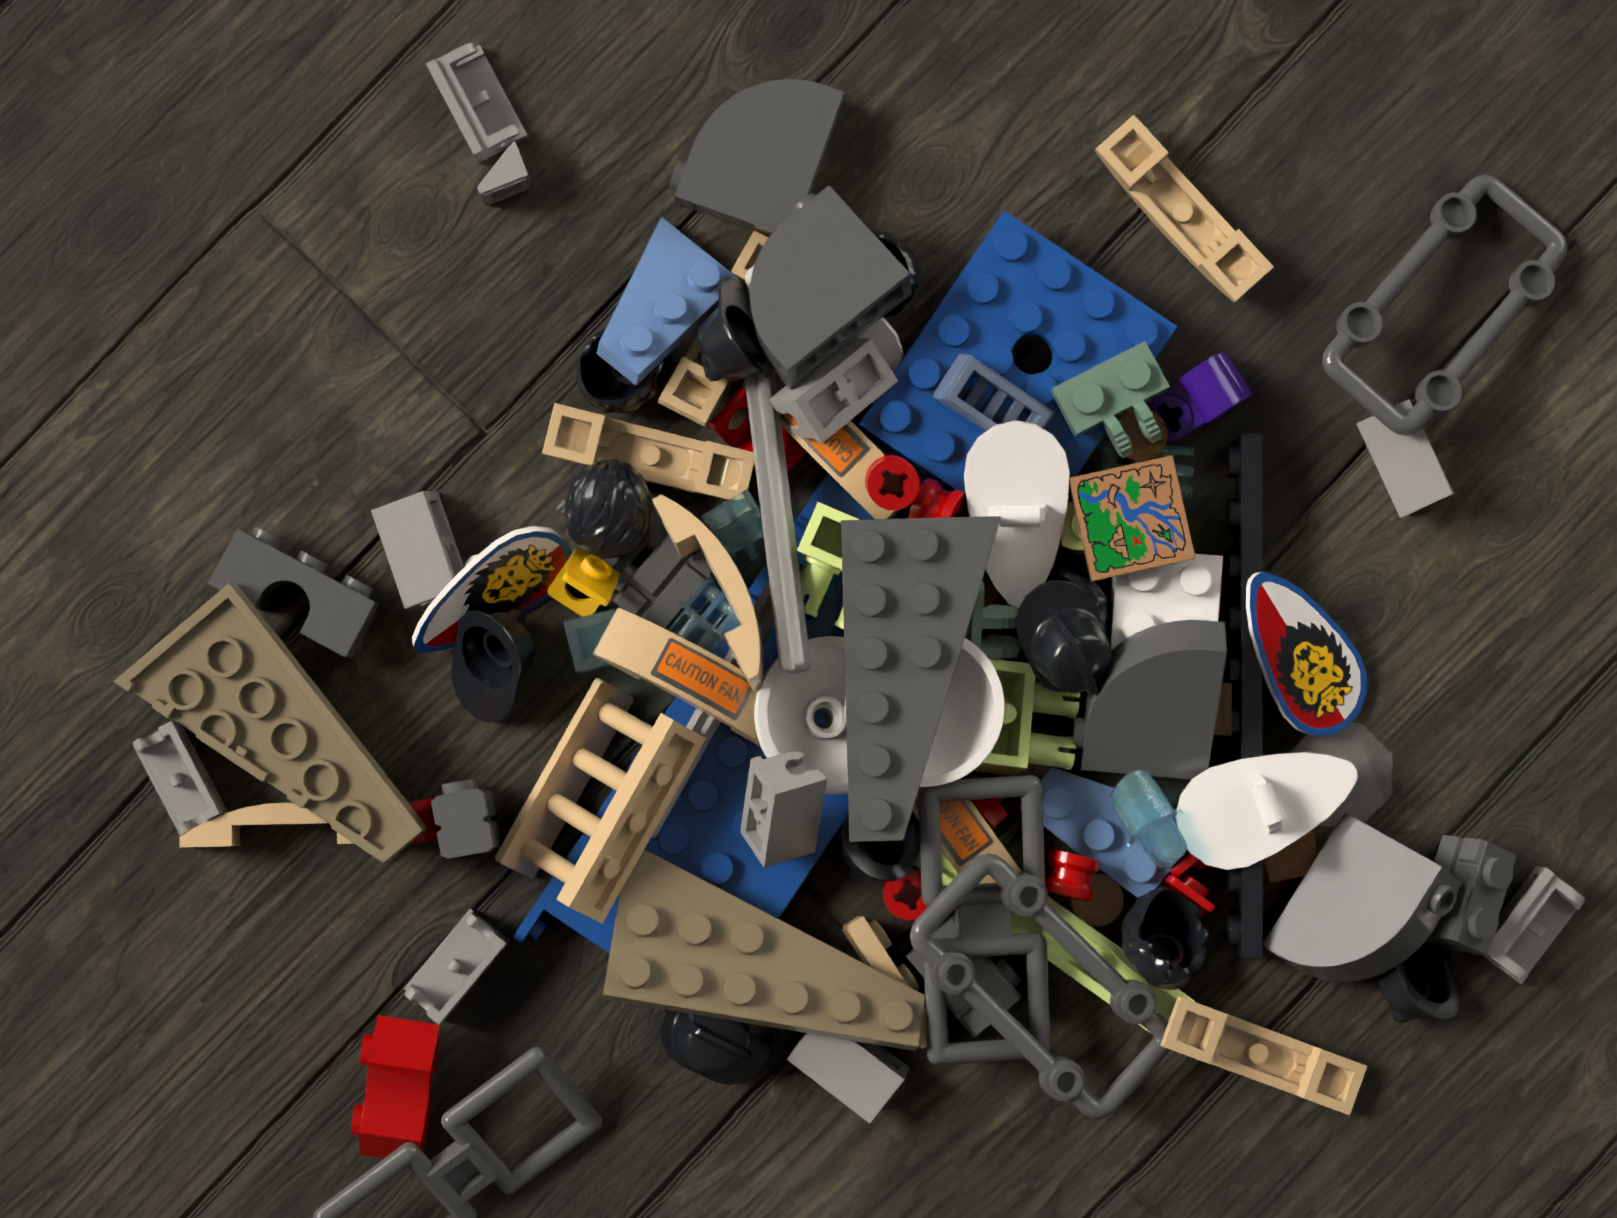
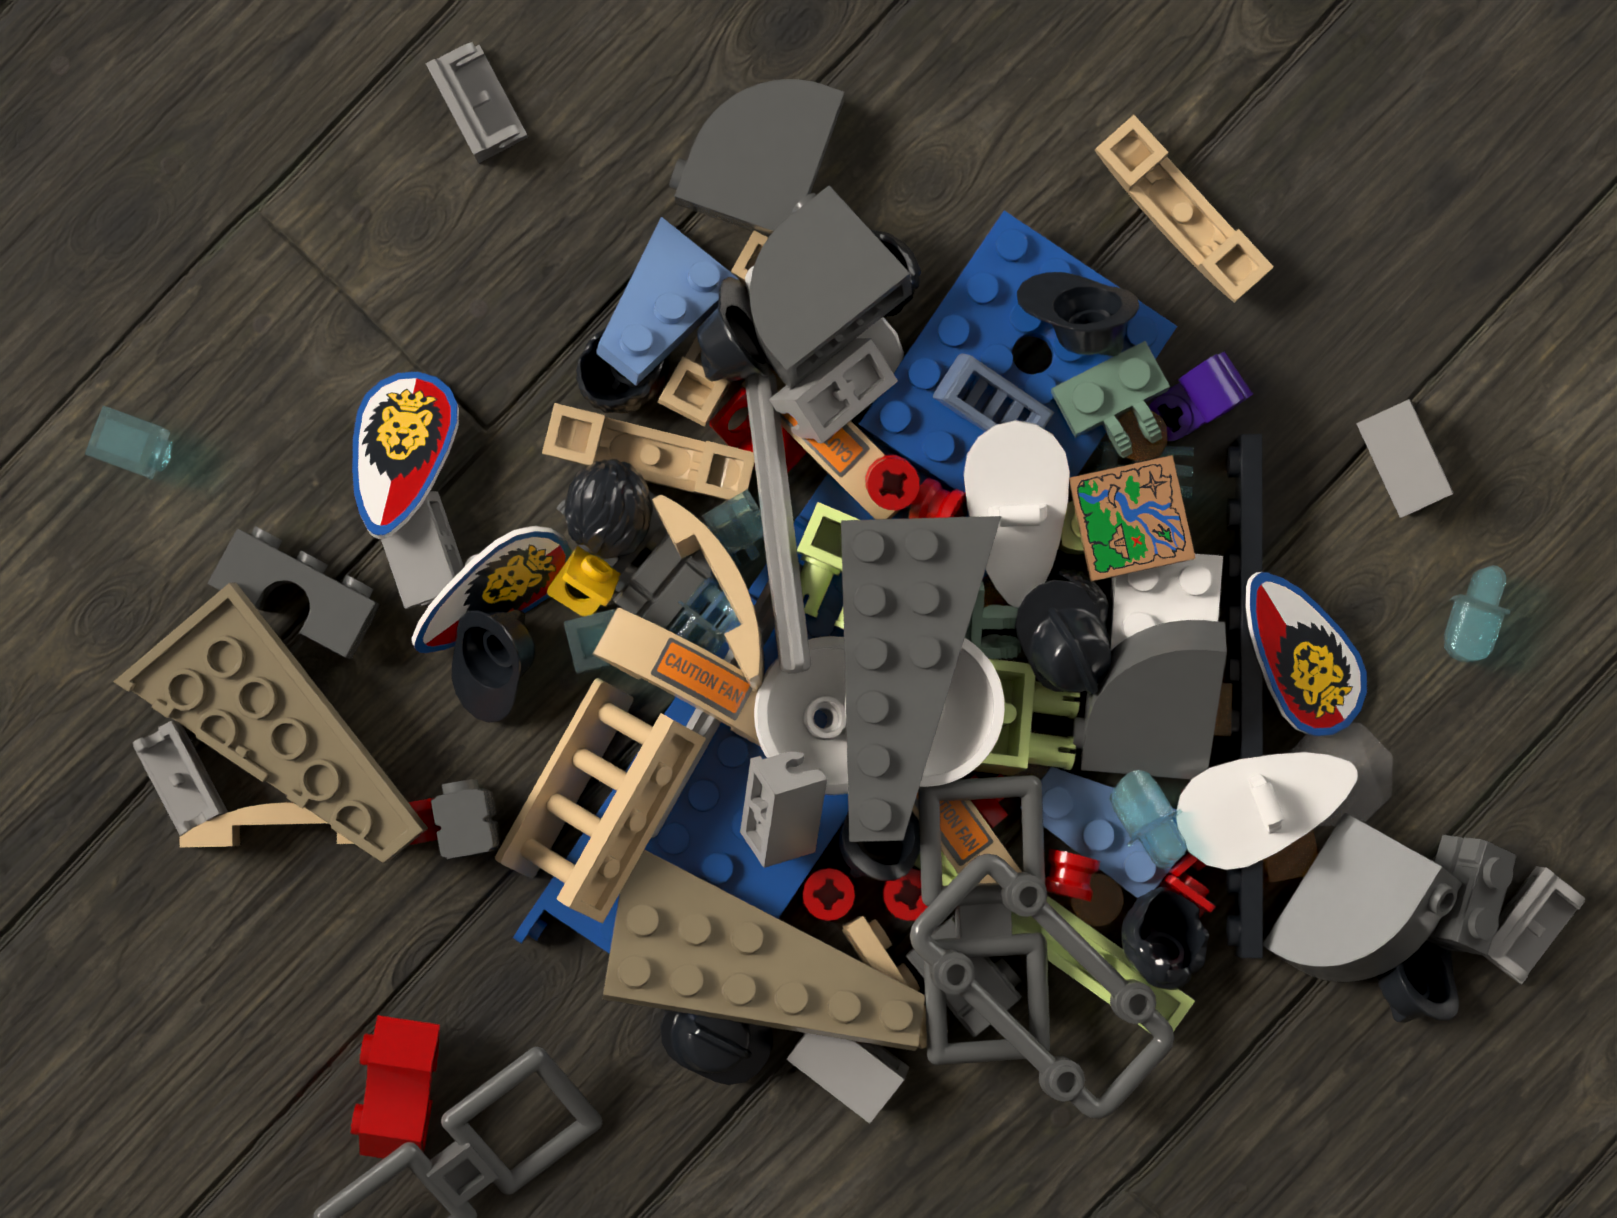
light grey hinge [404,908,511,1025] -> none
light grey slope [477,142,533,205] -> none
tan slope [1160,996,1367,1115] -> none
dark grey bar [1322,174,1568,436] -> none
none -> clear light blue brick [85,406,173,480]
none -> shield [352,372,459,539]
none -> red wheel [803,868,855,921]
none -> black piece [1017,272,1139,357]
none -> clear light blue arm [1444,566,1510,662]

